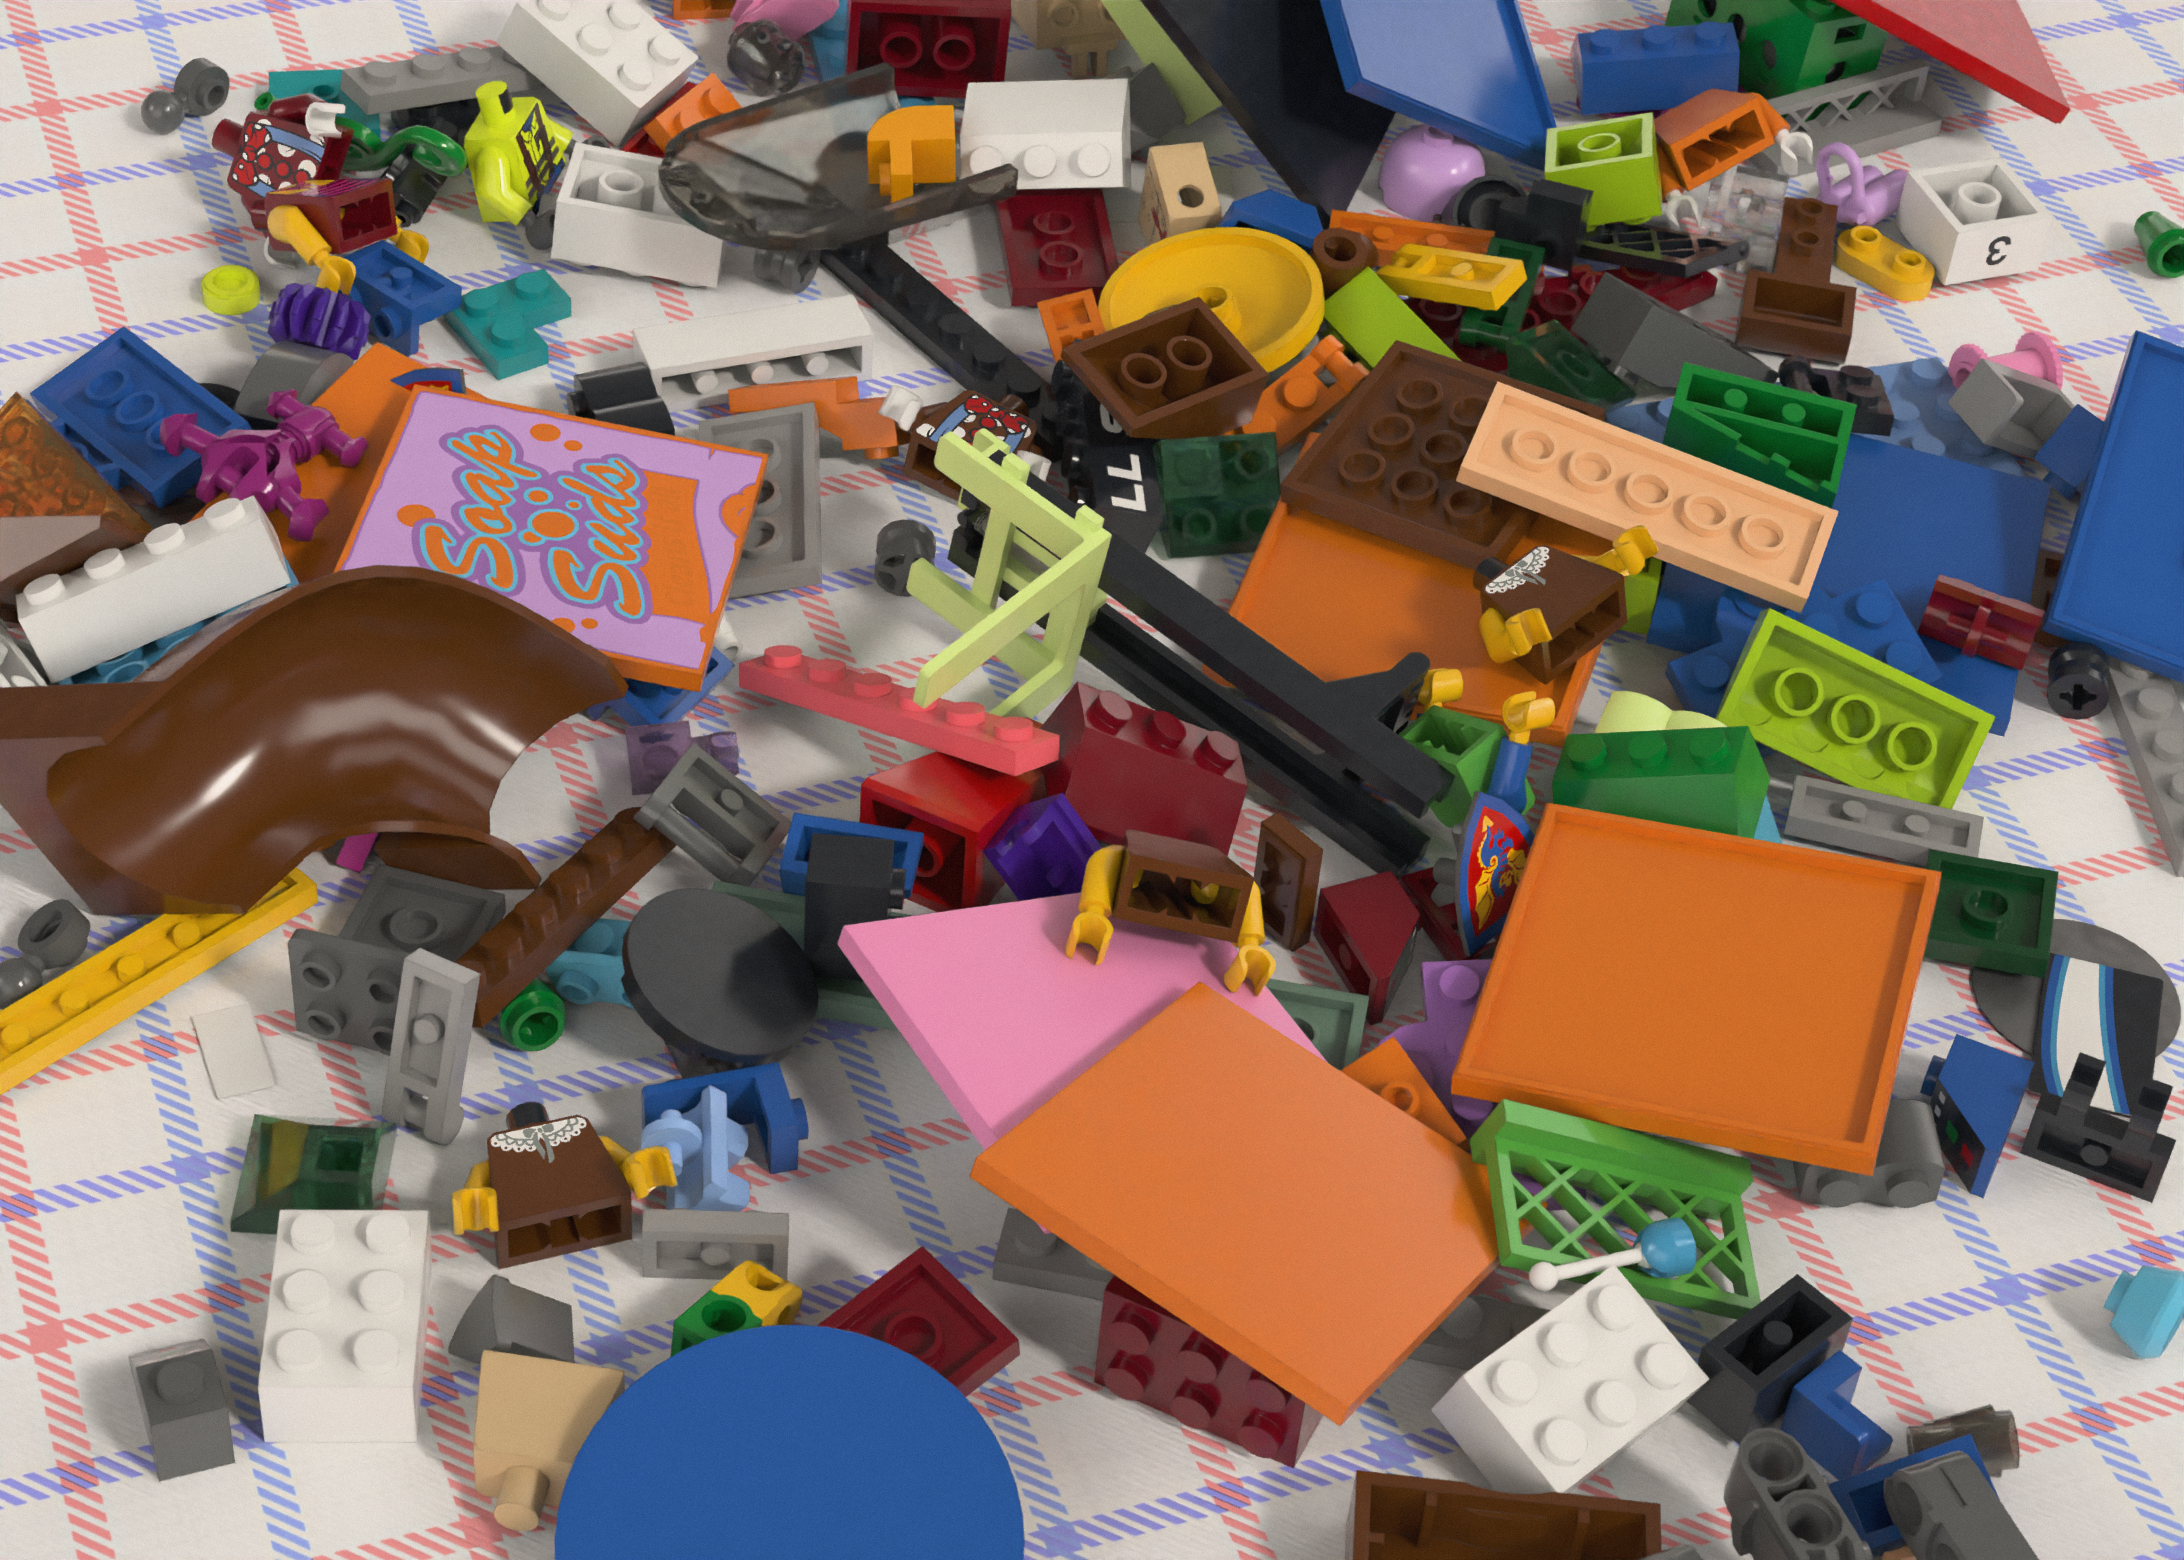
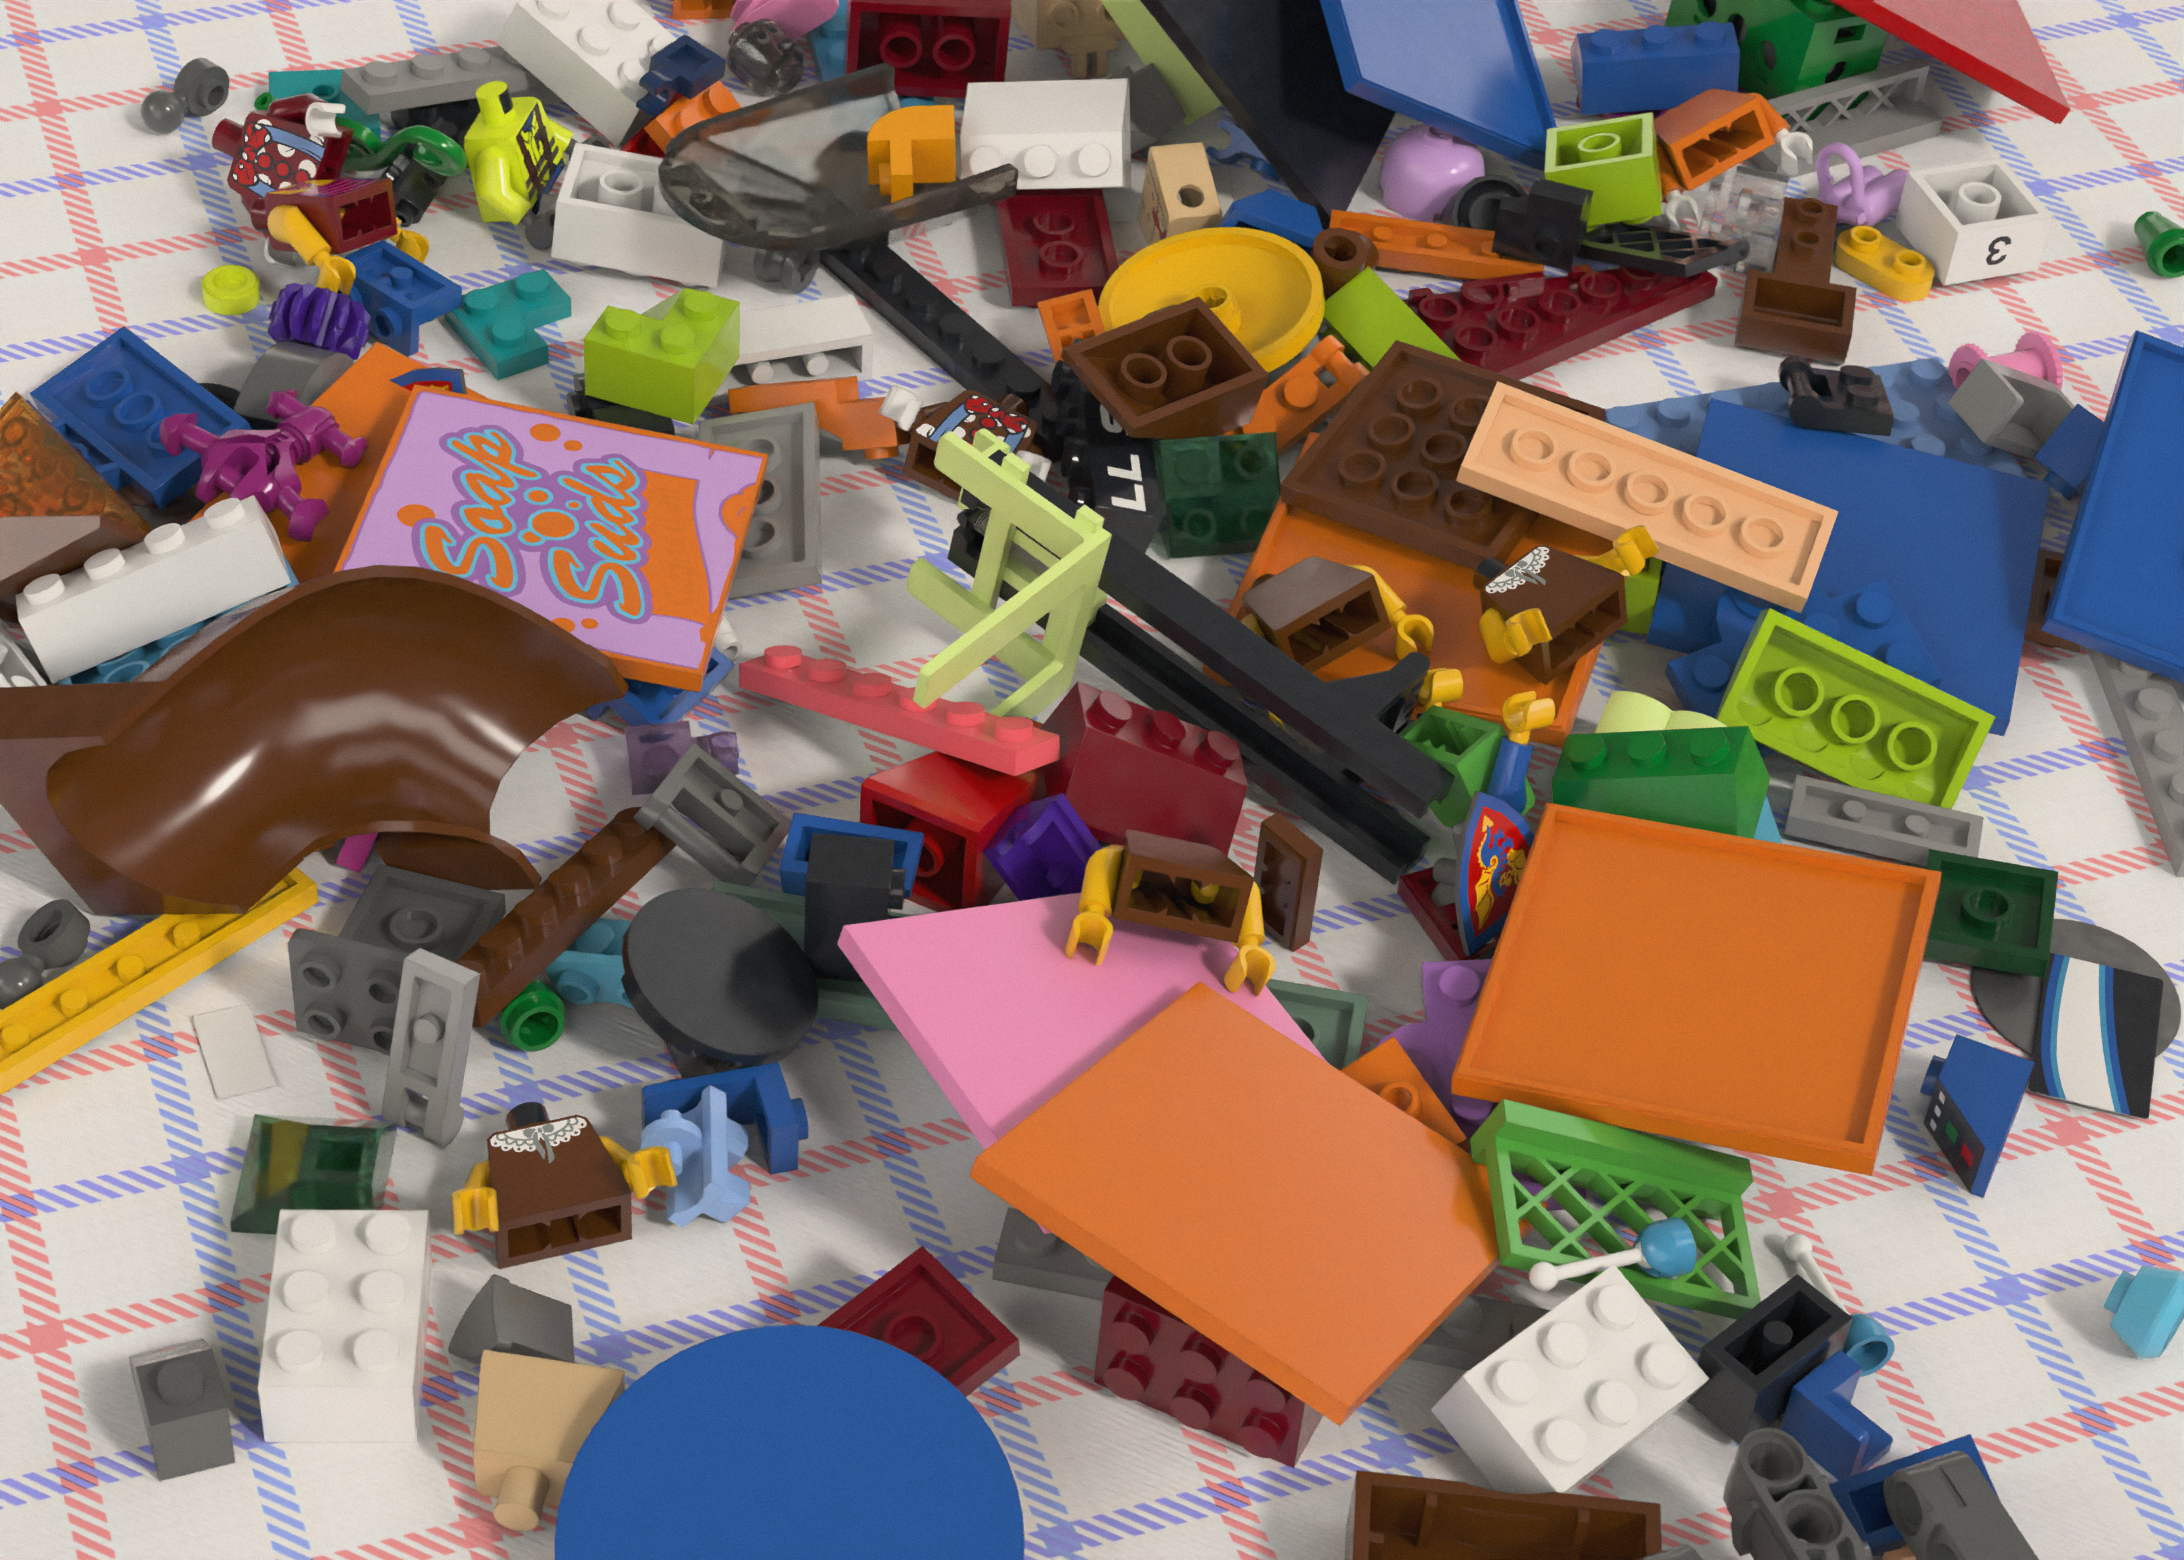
light grey plate [642,1208,789,1280] -> none
leg [670,1260,803,1357] -> none
dark grey wheel [874,519,936,597] -> none
dark red slope [1313,871,1422,1025] -> none
yellow plate [1375,243,1527,311] -> none
dark green plate [1458,237,1546,357] -> none
clear green slope [1506,319,1637,414] -> none
dark grey slope [1571,271,1778,387] -> none
green wedge [1662,362,1857,509] -> none
dark grey brick [1792,1099,1945,1208] -> none
clear smoke cone [1906,1404,2020,1478] -> none
dark red hips [1917,574,2044,670] -> none
black plate [2020,1052,2176,1203] -> none
black wheel [2047,642,2110,720] -> none
none -> lime slope [584,287,740,425]
none -> dark blue plate [636,34,726,117]
none -> blue plate [1206,120,1280,182]
none -> reddish brown torso [1240,556,1434,732]
none -> dark azure hinge [1784,1233,1895,1377]

